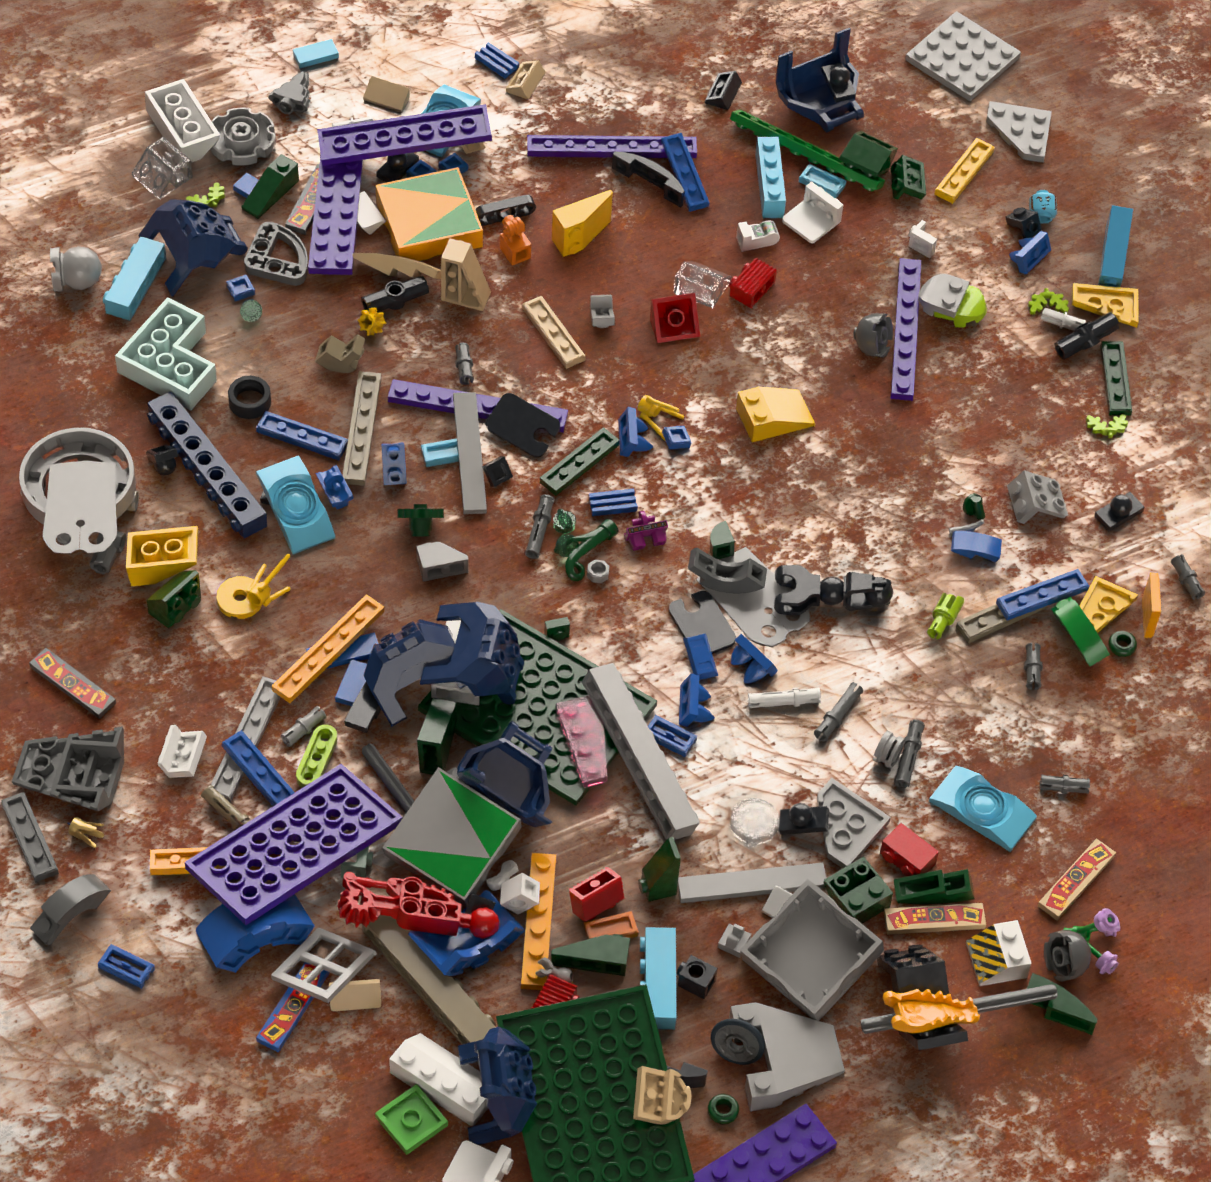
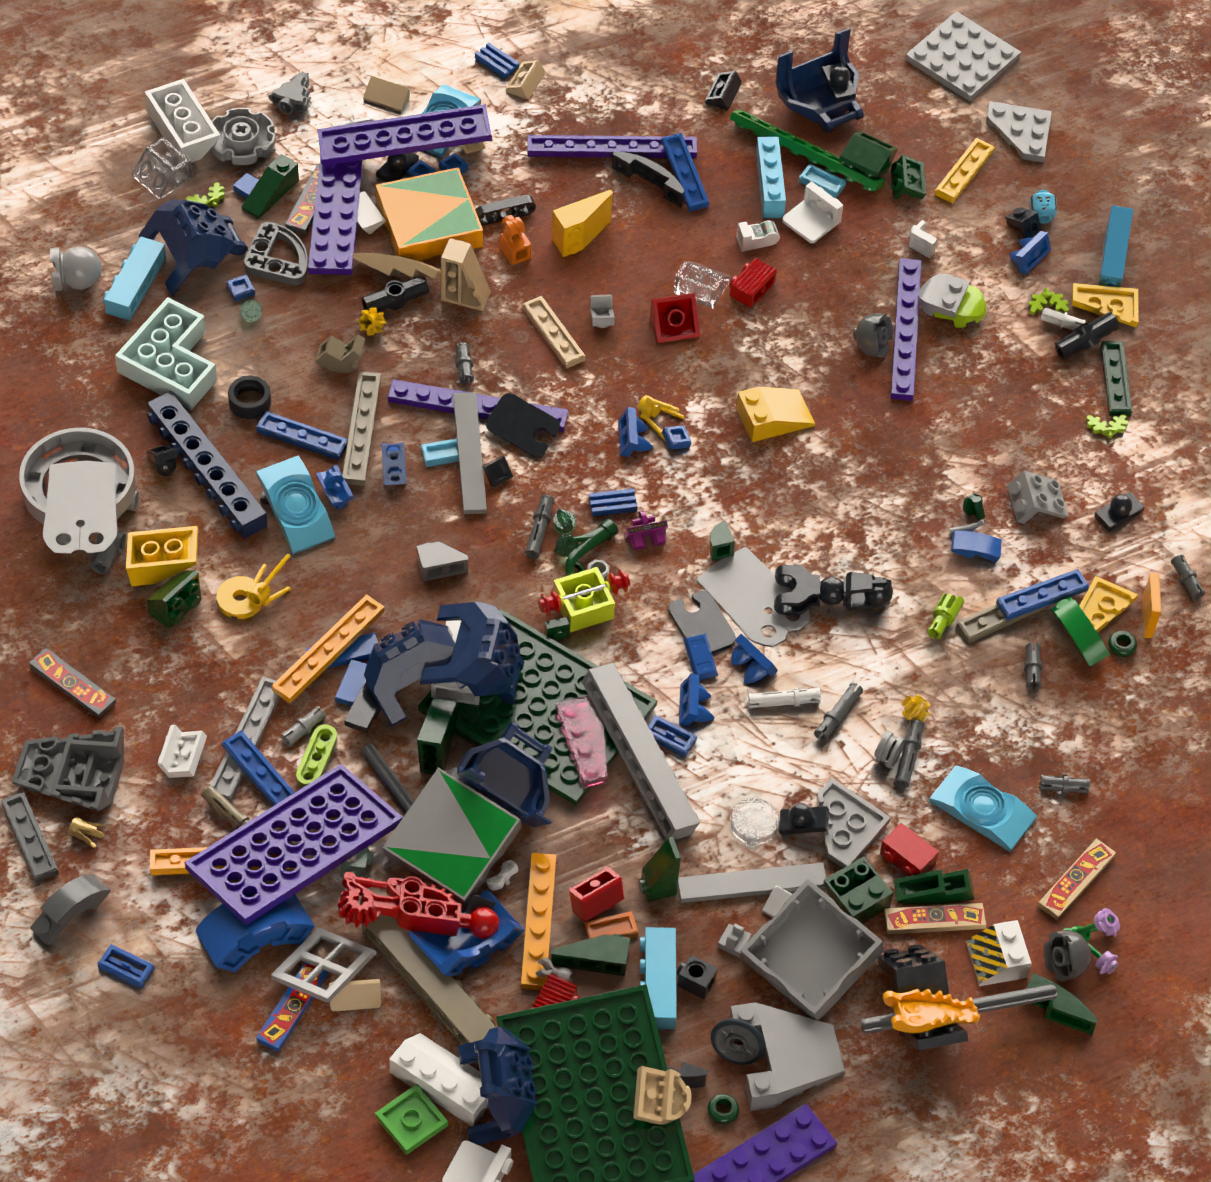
tile [293,39,339,68] -> none
dark green plant [397,504,444,537] -> none
white brick [500,873,540,914] -> none
plate [540,427,620,496] -> none
dark grey arch [688,547,767,594] -> none
none -> neon yellow brick [538,567,631,632]
none -> yellow gear [901,694,931,722]

